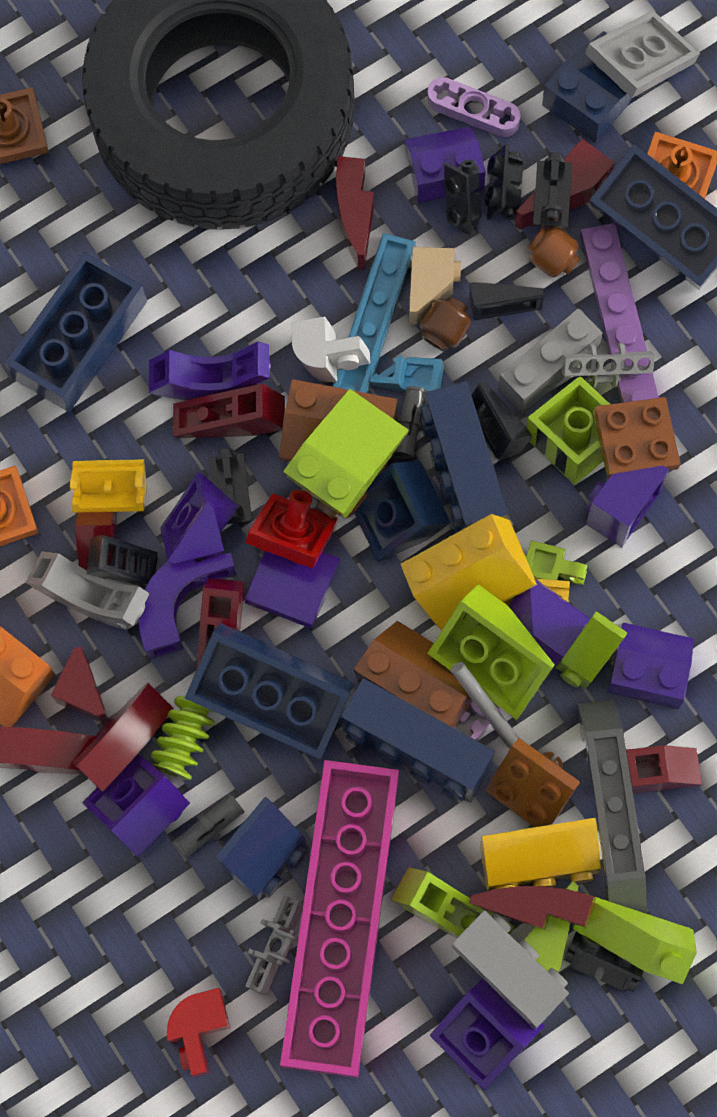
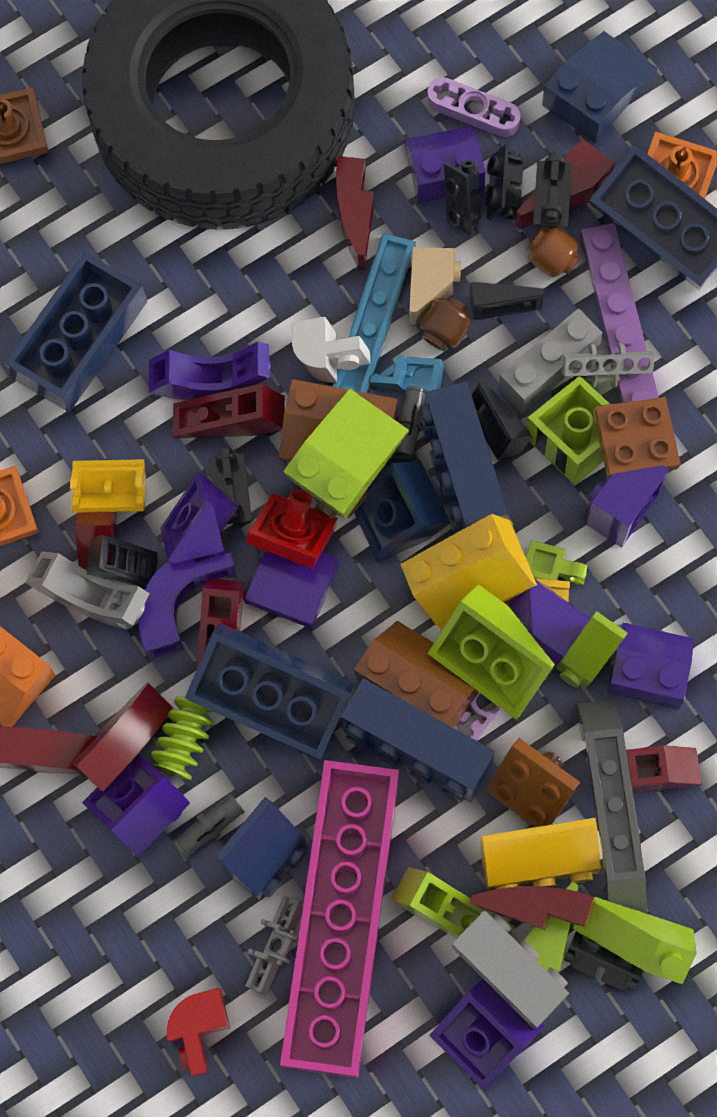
dark red slope [51,646,109,723] -> none
light grey bar [451,662,519,749] -> none
light grey plate [584,10,700,98] -> none

